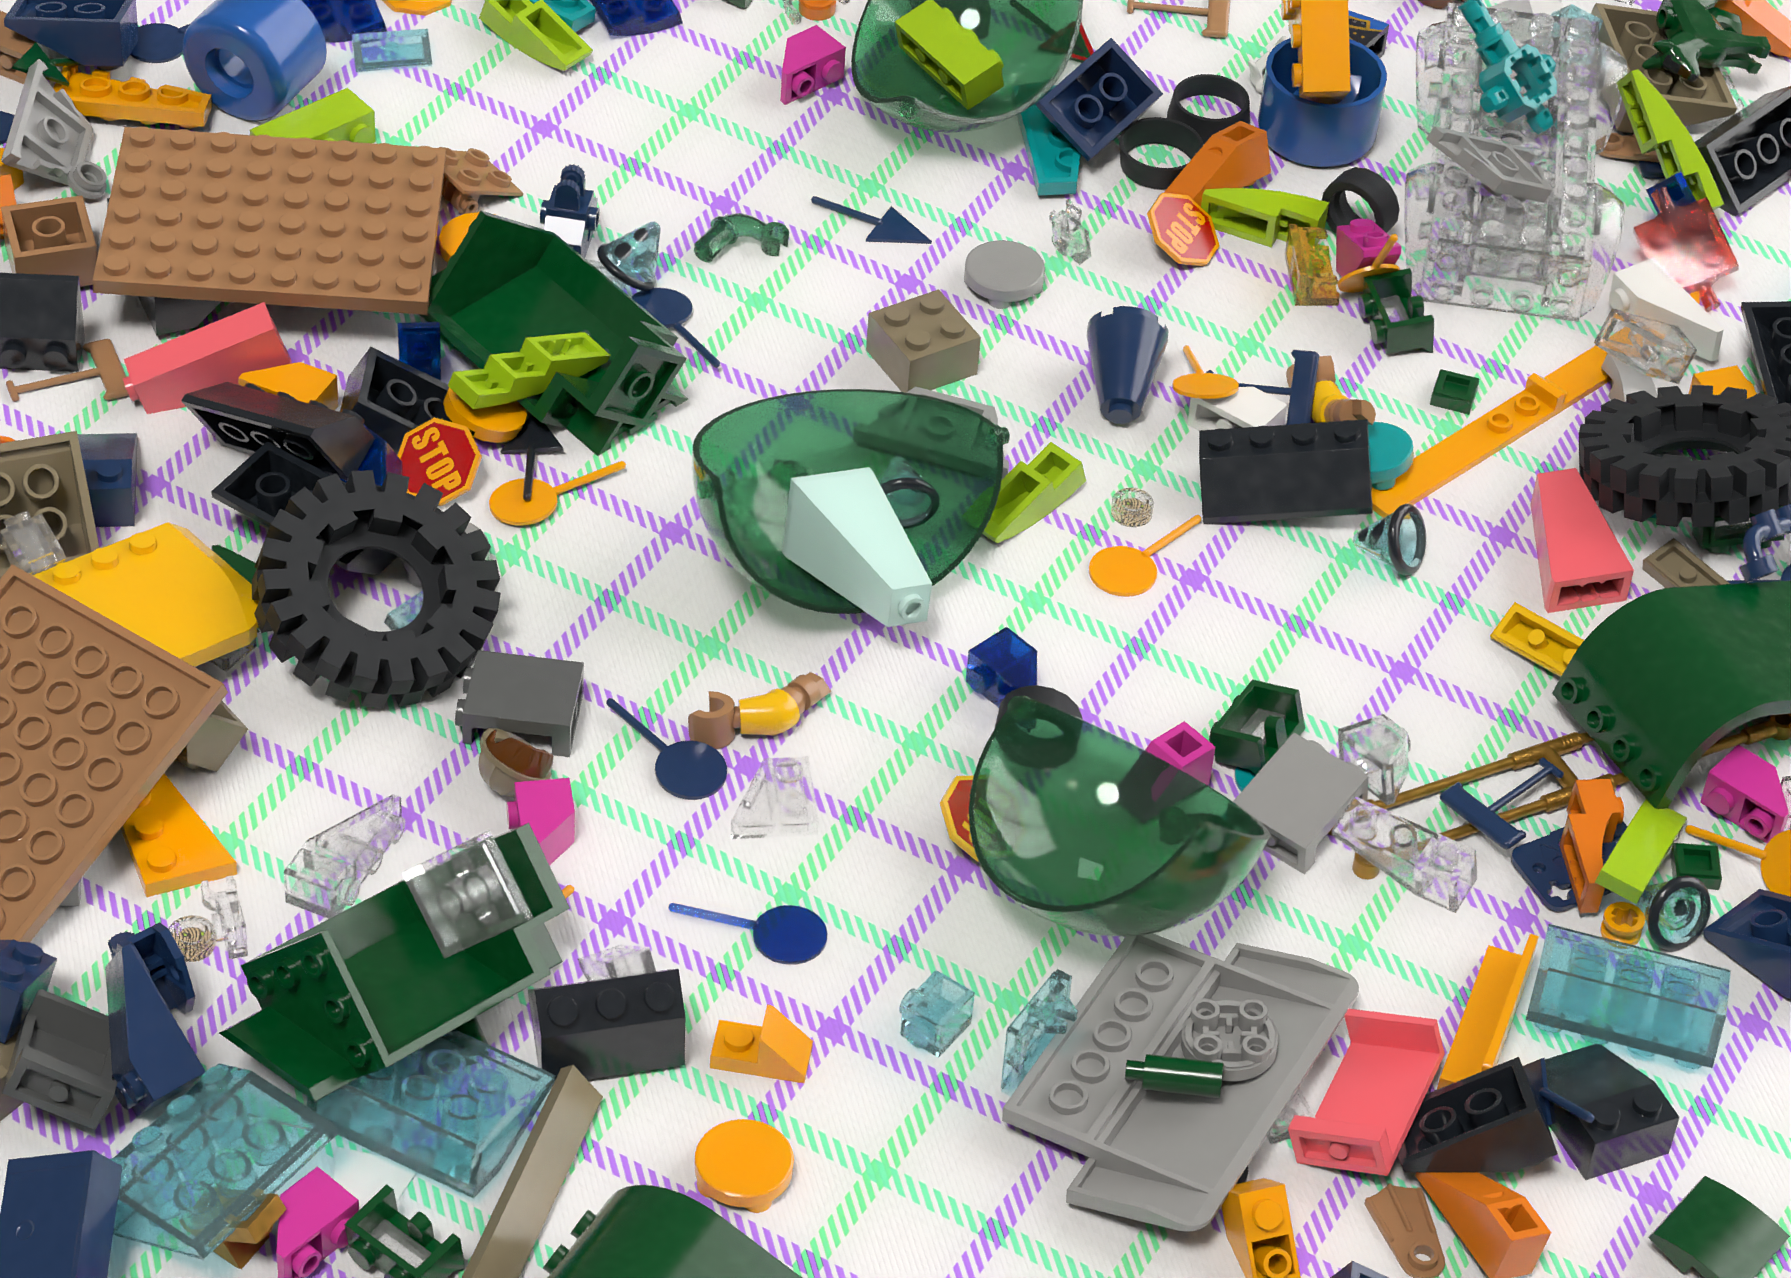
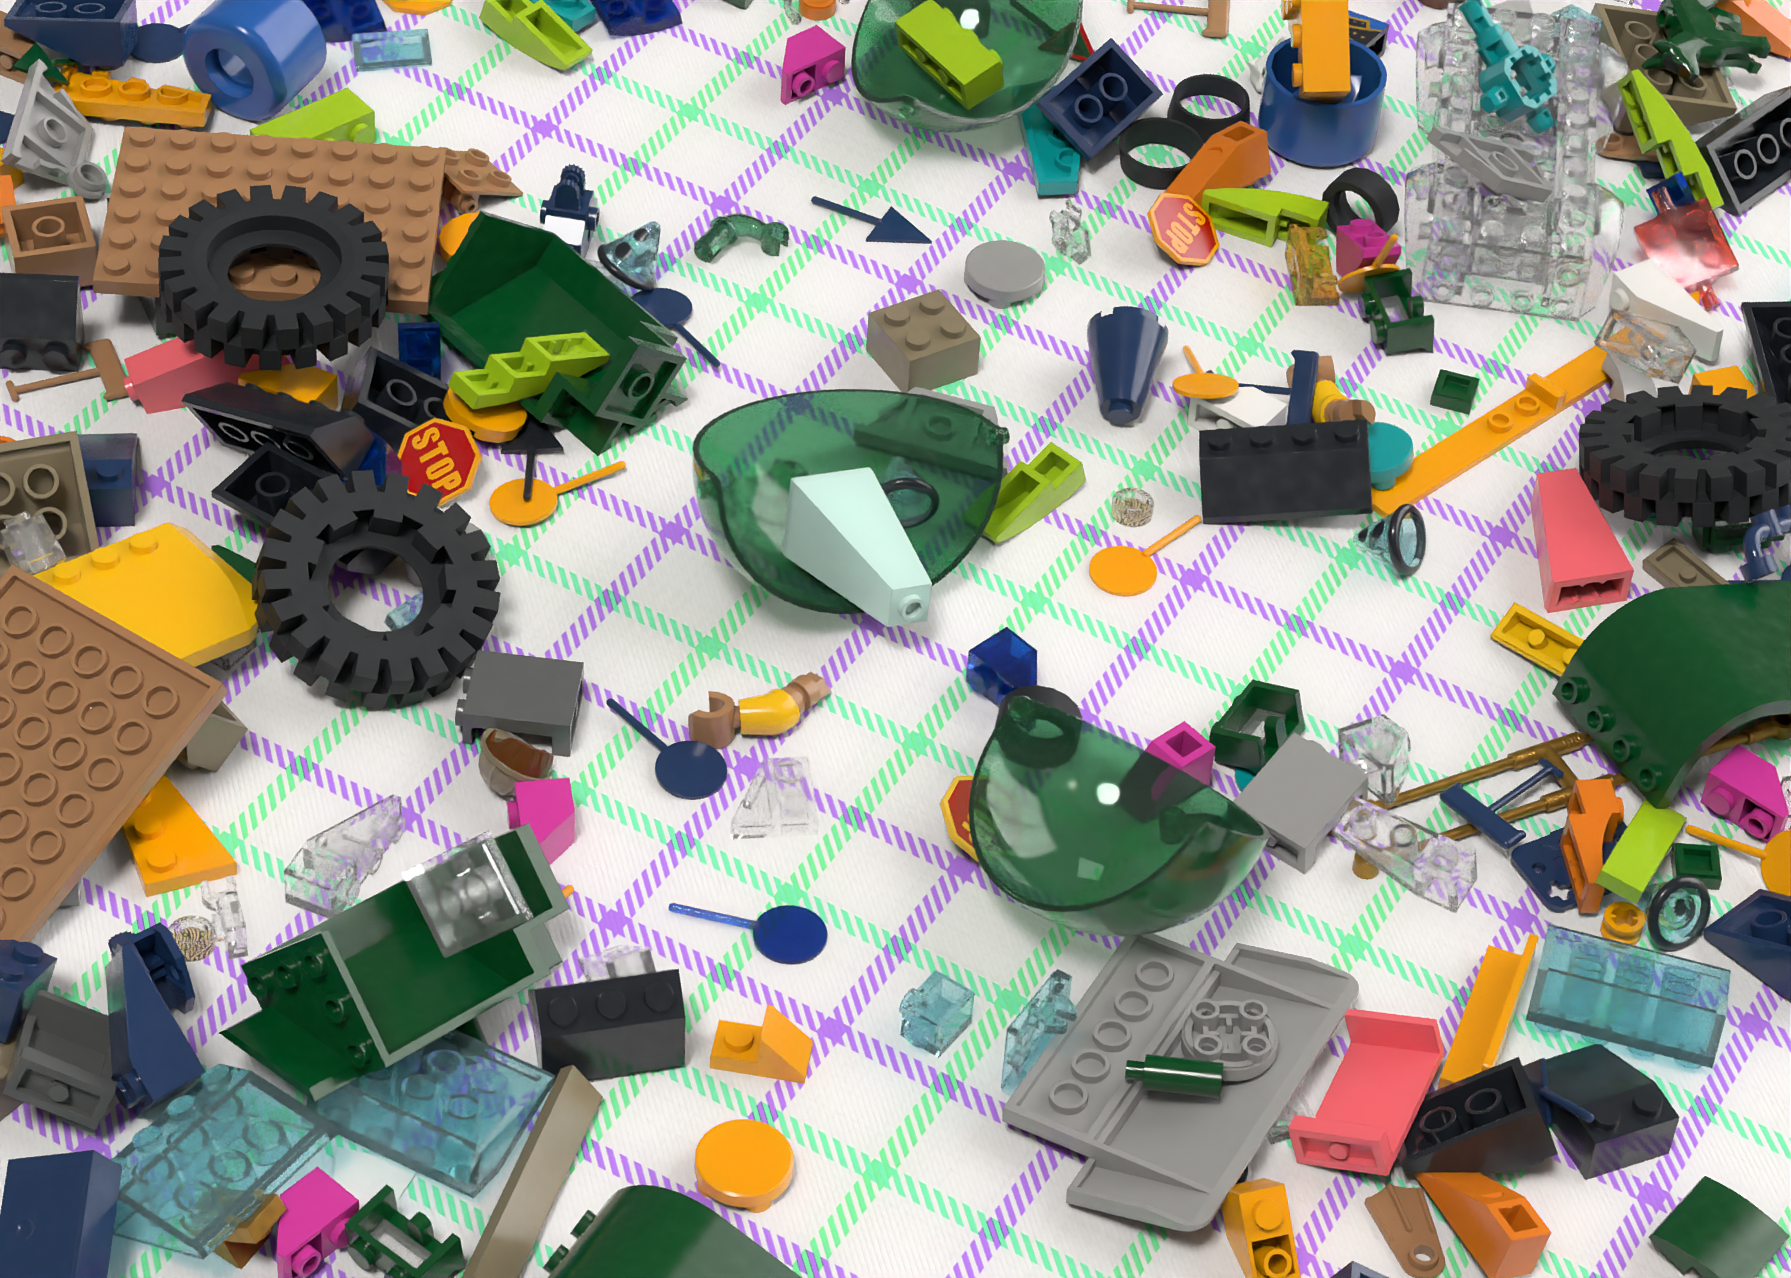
none -> black tyre [158,185,389,371]

